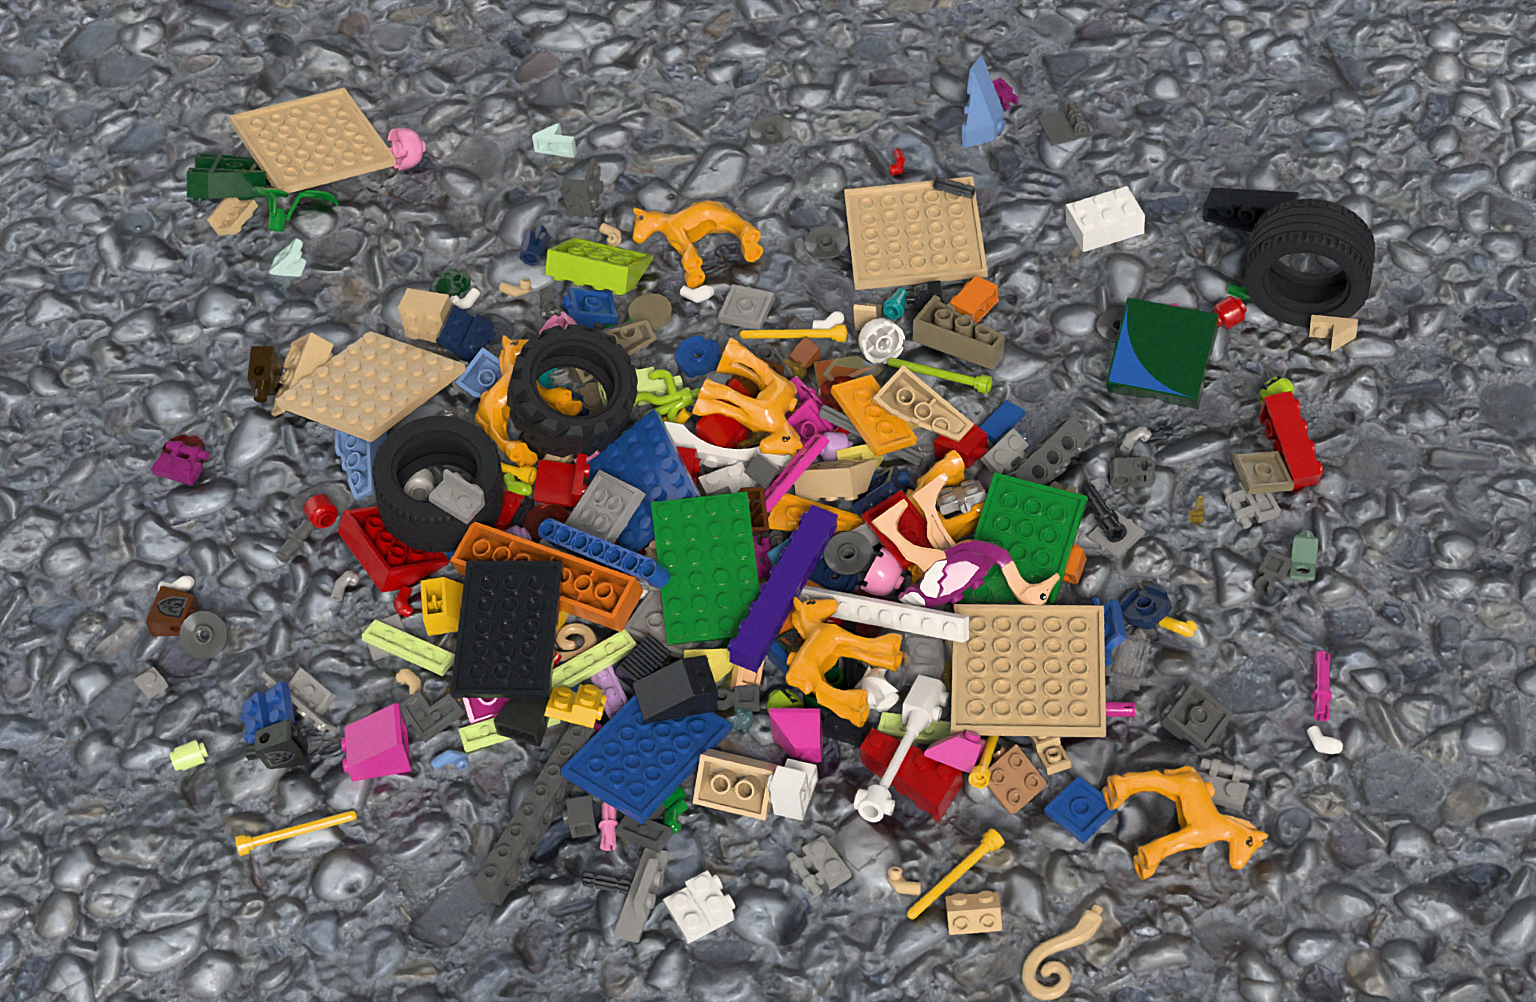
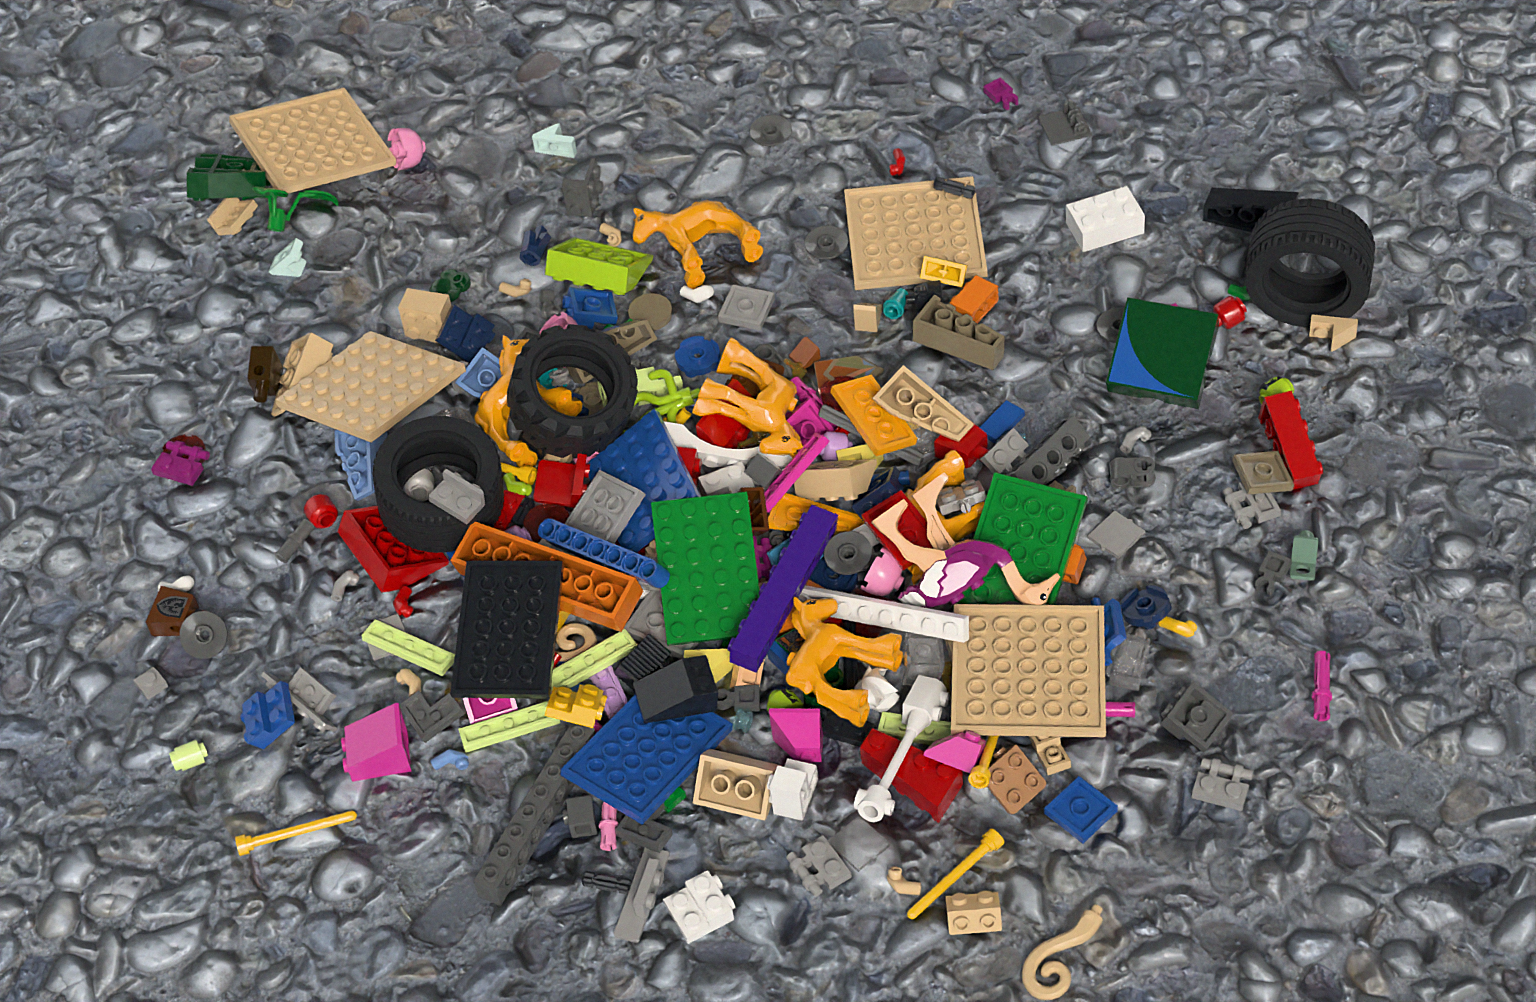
pearl dark grey torso [245,719,308,769] -> none
yellow slope [421,577,464,636] -> none
white arm [450,288,480,310] -> none
pearl dark grey torso [494,698,550,747] -> none
green arm [663,799,688,835] -> none
yellow piece [739,324,847,342] -> none
white arm [813,311,844,329] -> none
white cylinder [858,318,905,364] -> none
lime piece [887,357,992,394] -> none
medium blue wedge [962,57,1006,148] -> none
black pin [1081,484,1127,543] -> none
light orange animal [1103,766,1269,880] -> none
clear yellow hand [1190,496,1204,524] -> none
white arm [1307,726,1343,754] -> none
none -> yellow slope [920,256,968,287]

